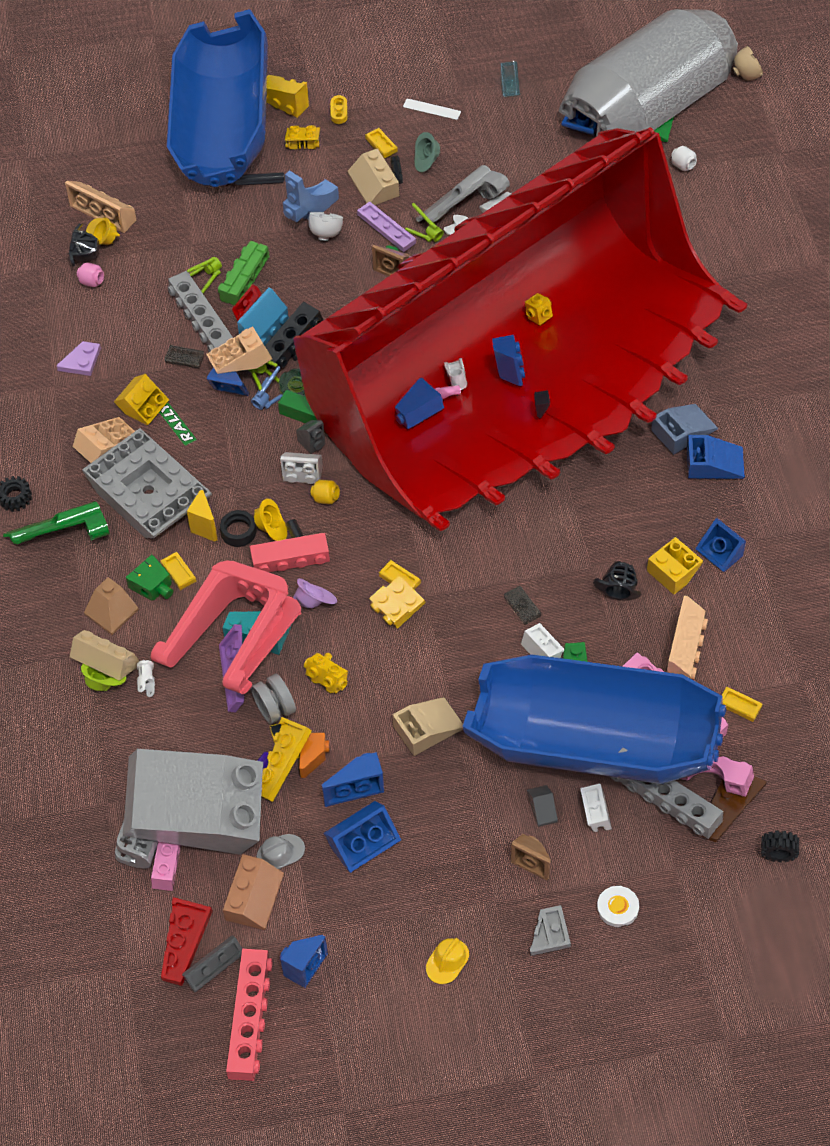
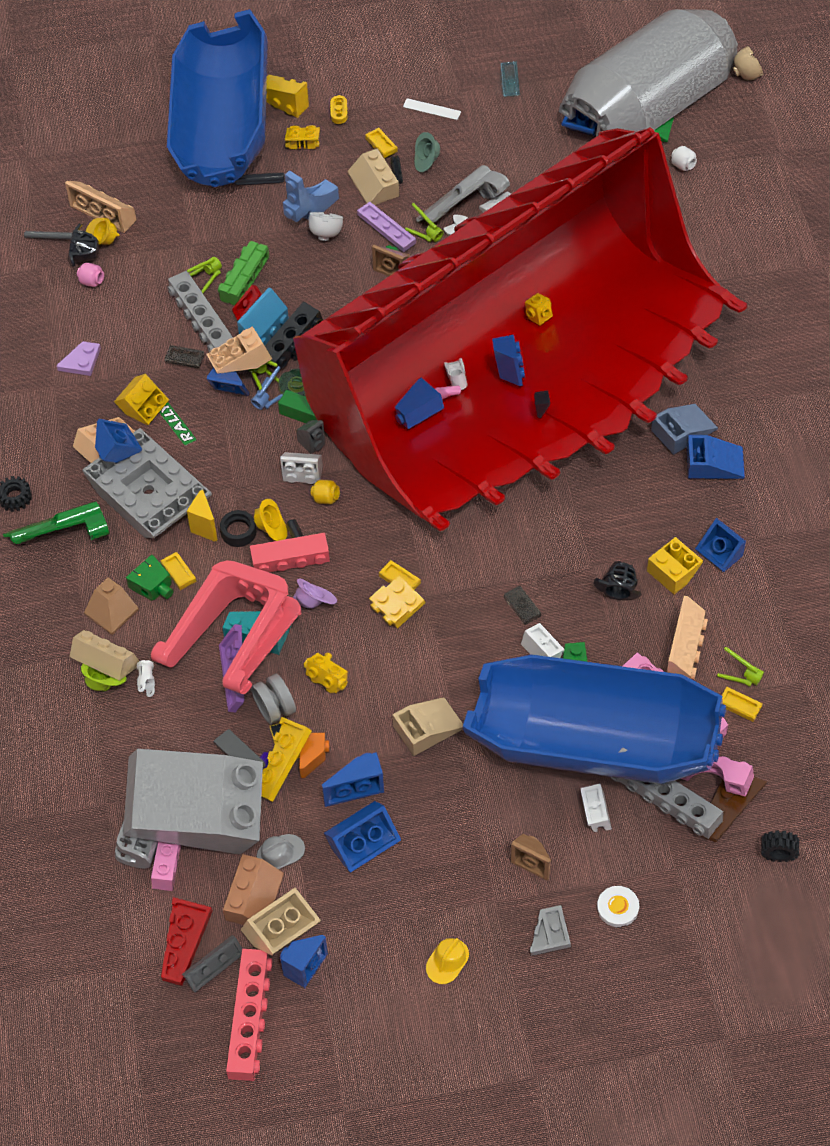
dark grey slope [527,785,558,827] -> none
none -> dark grey bar [24,231,91,239]
none -> blue slope [95,419,142,463]
none -> dark grey tile [213,729,266,768]
none -> tan slope [241,888,321,955]
none -> lime plant [717,647,764,687]

